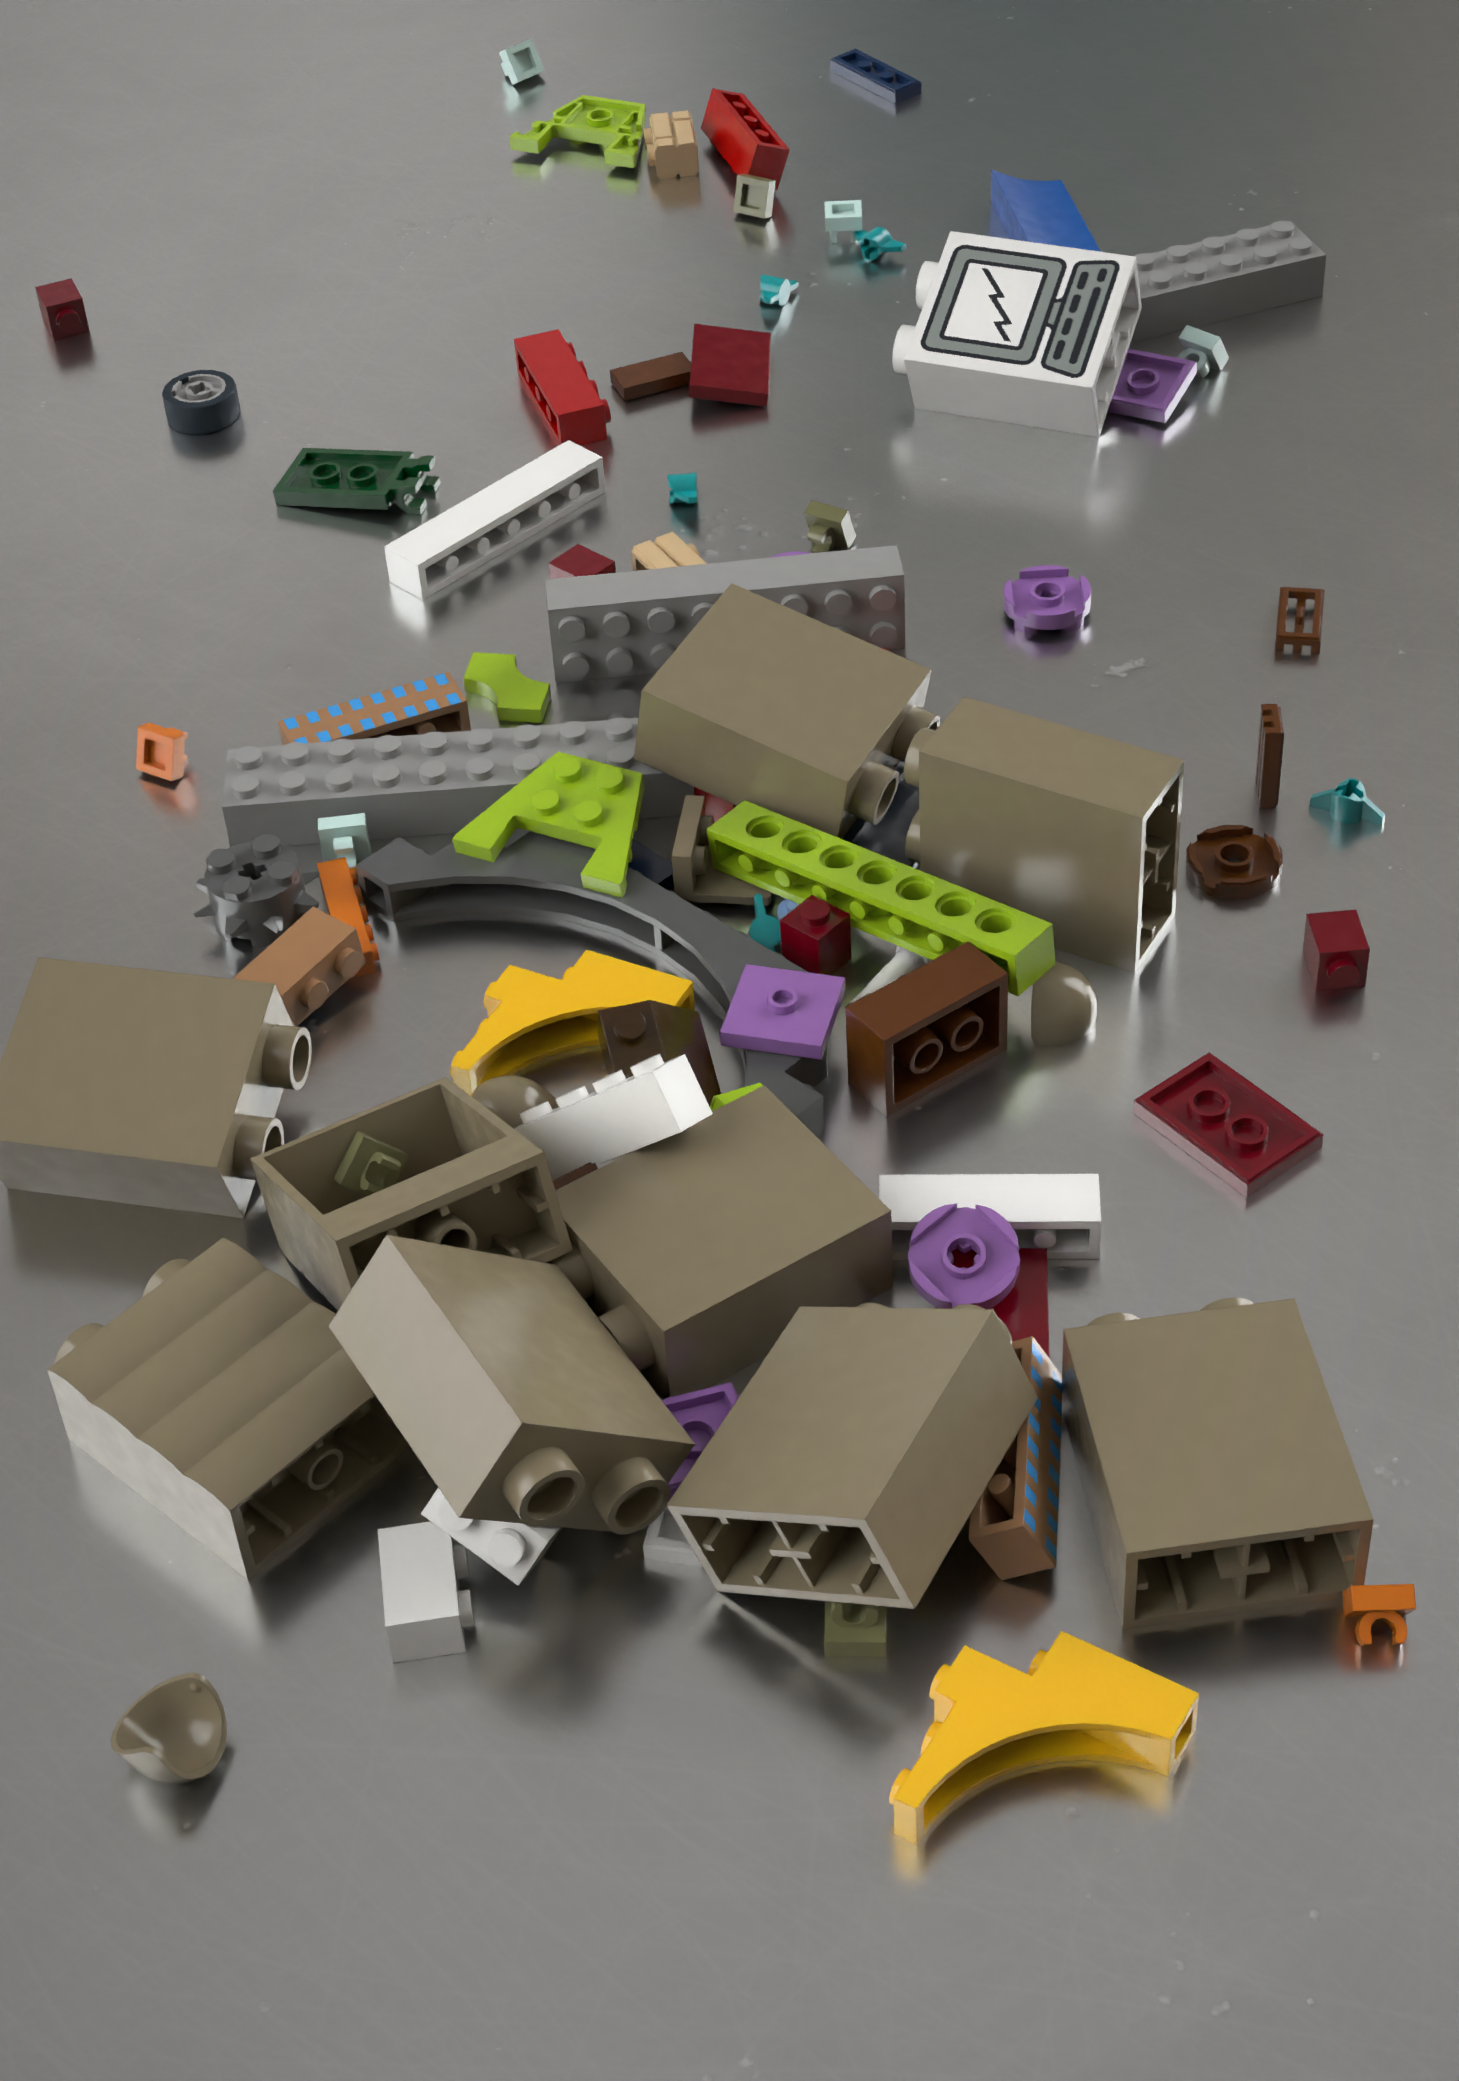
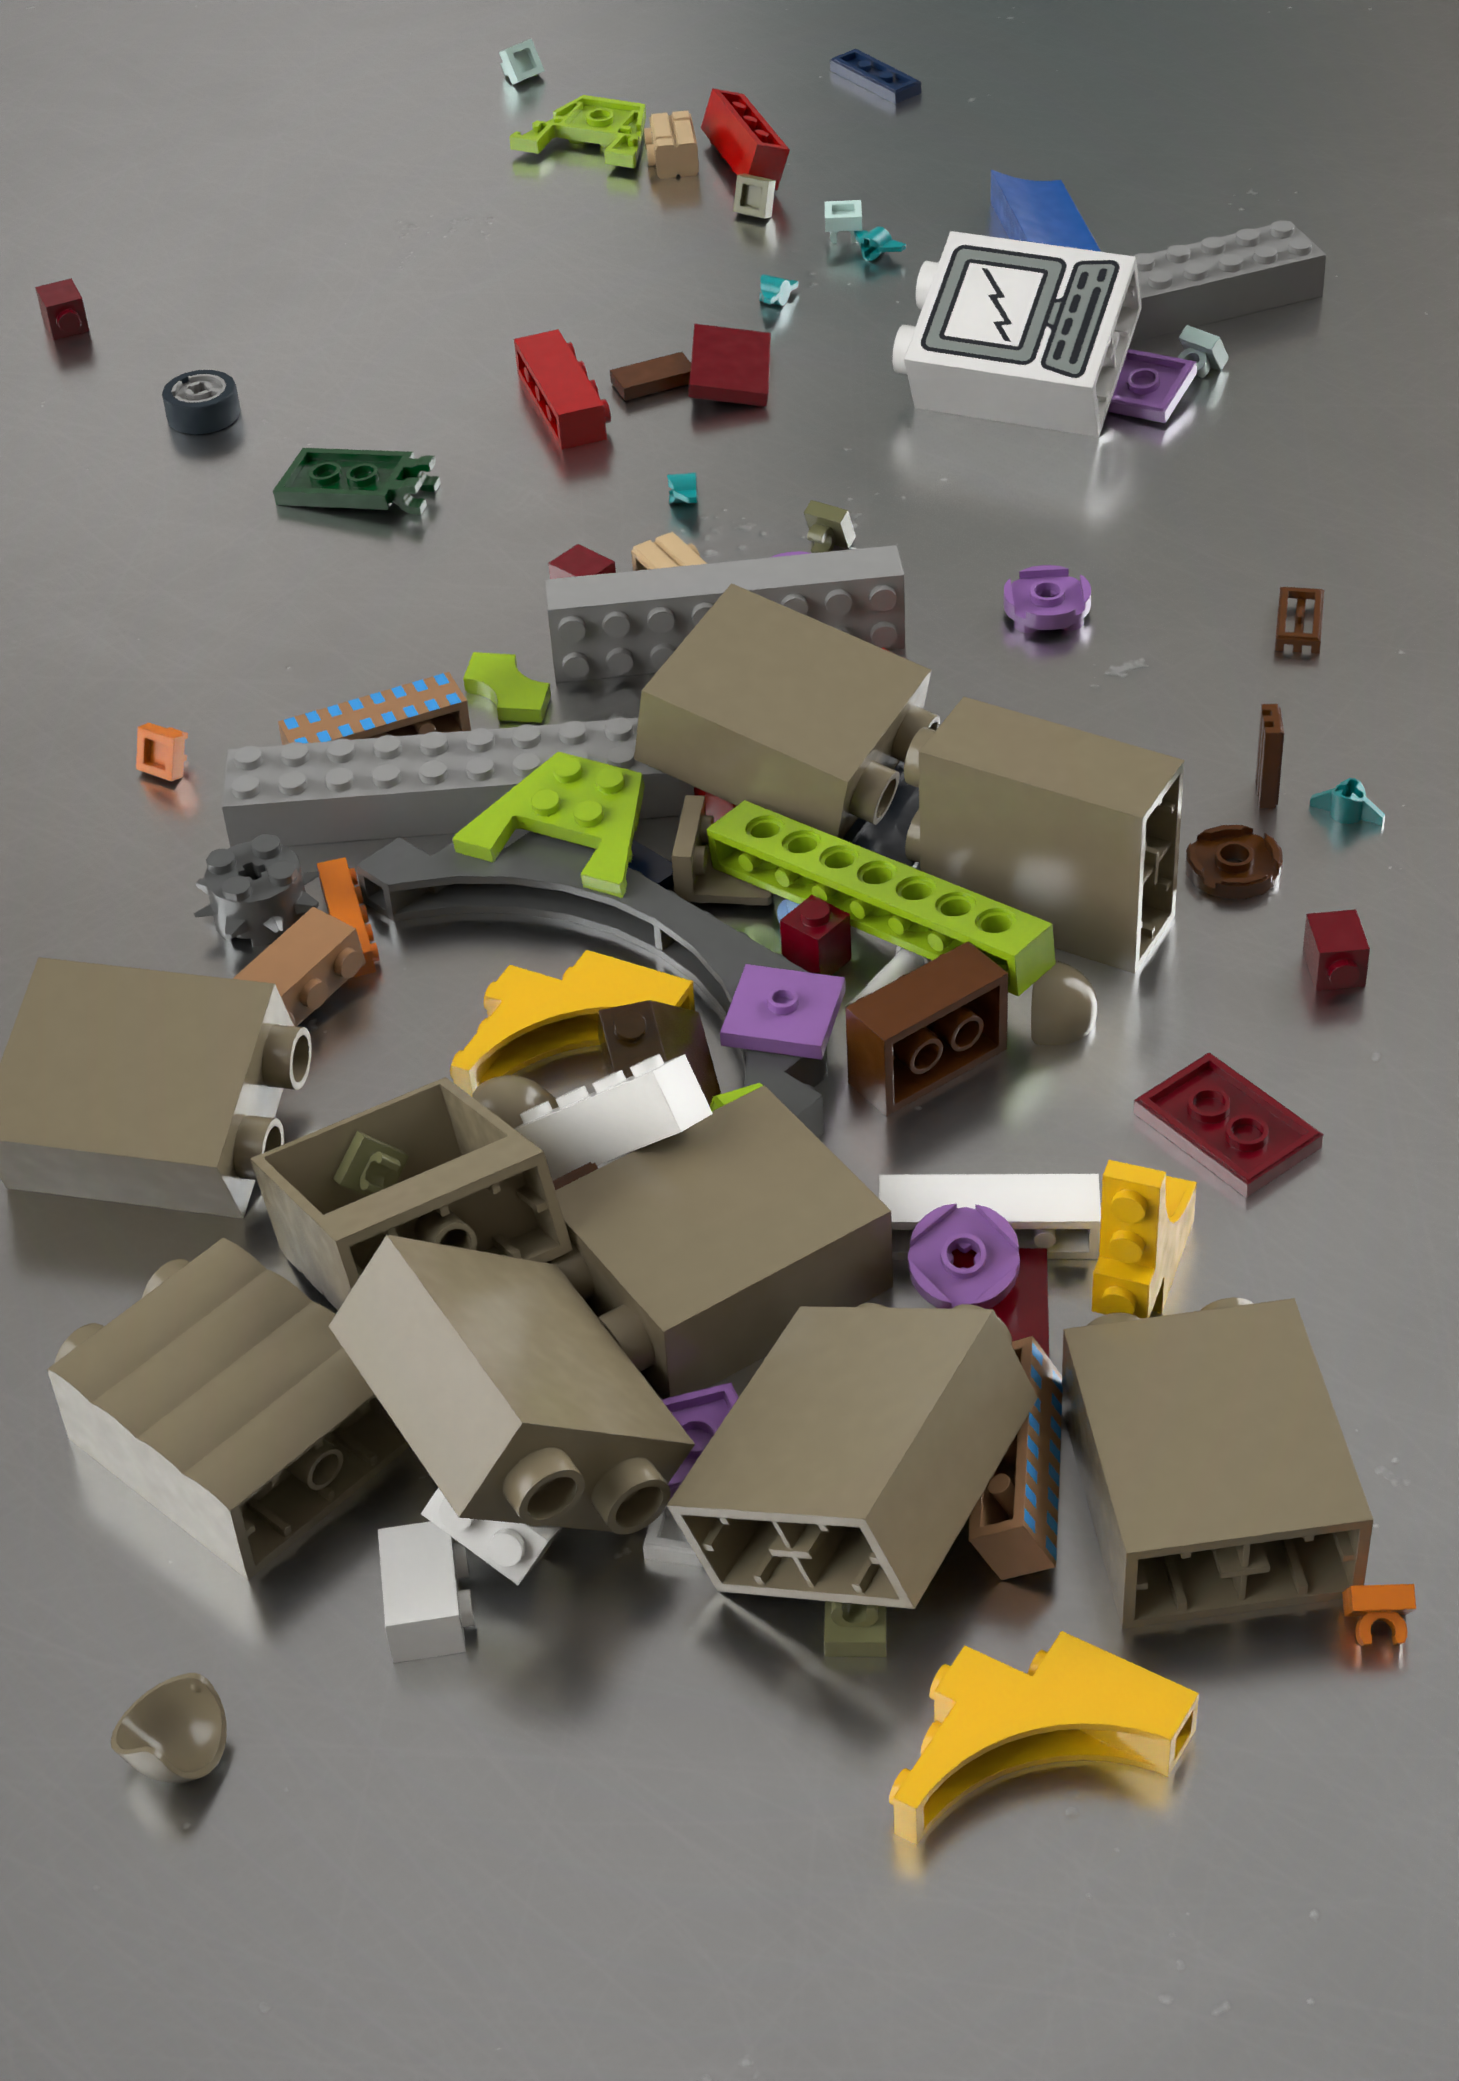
light aqua tile [318,813,371,871] -> none
white brick [384,440,606,600] -> none
teal piece [747,894,781,952] -> none
none -> yellow arch [1092,1160,1197,1319]

